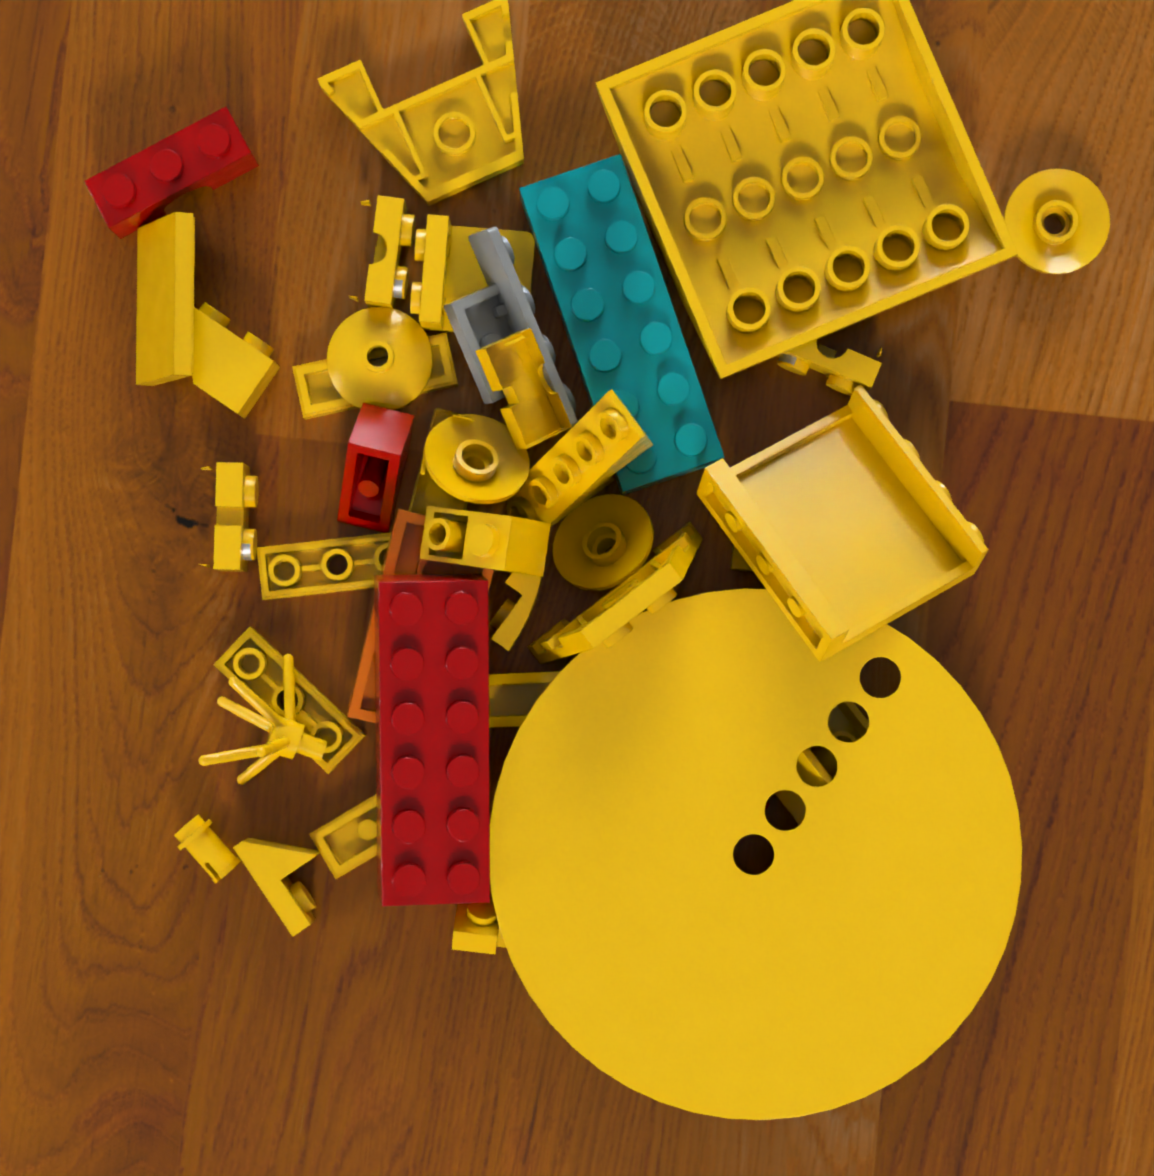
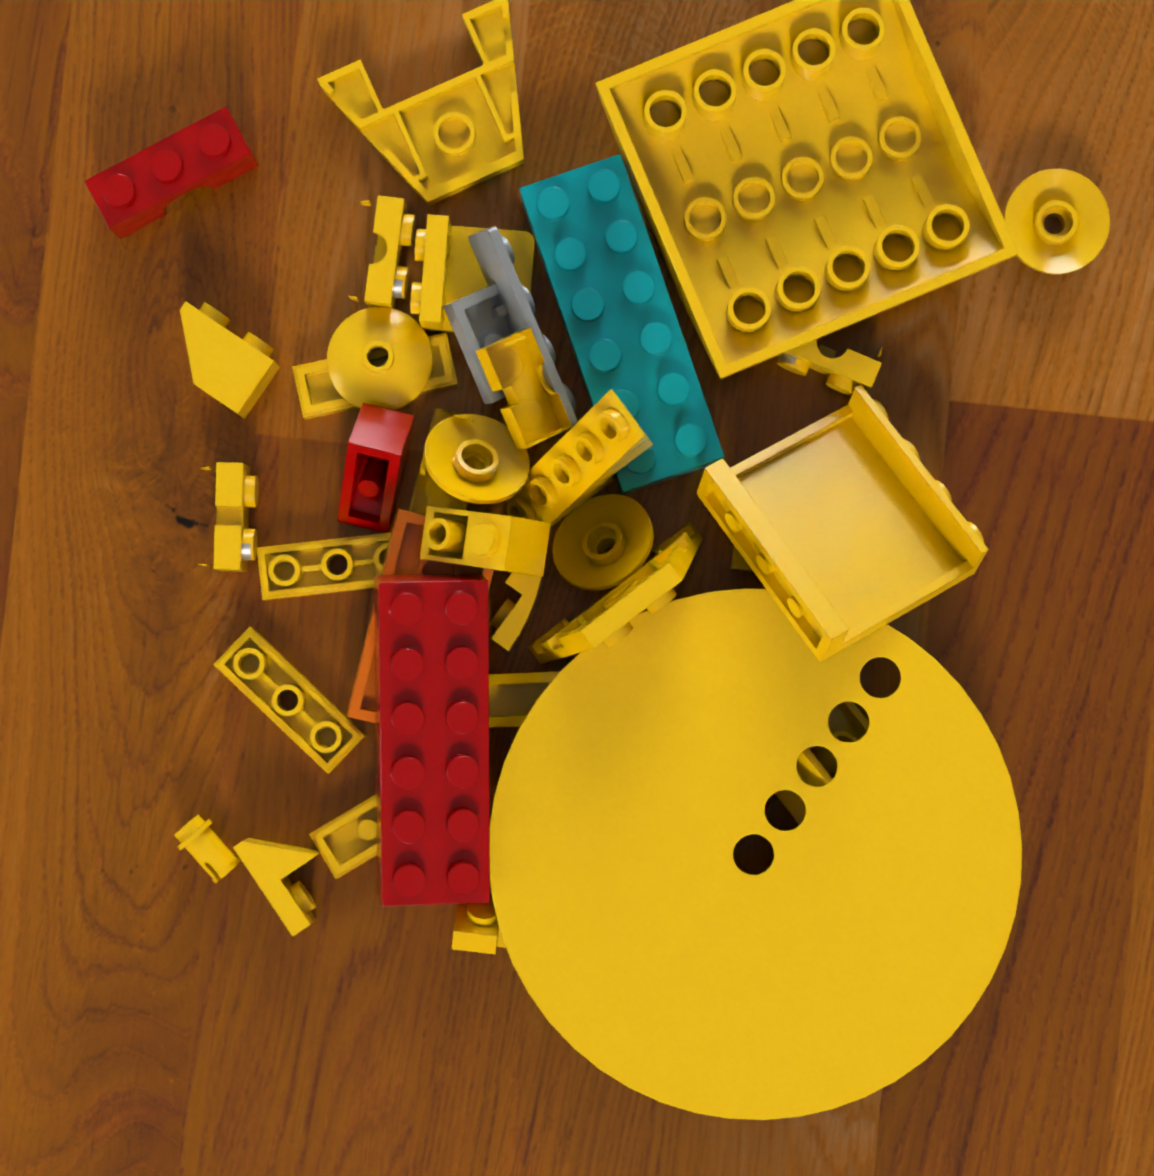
yellow tile [136,212,195,386] -> none
yellow plant [198,654,327,785] -> none

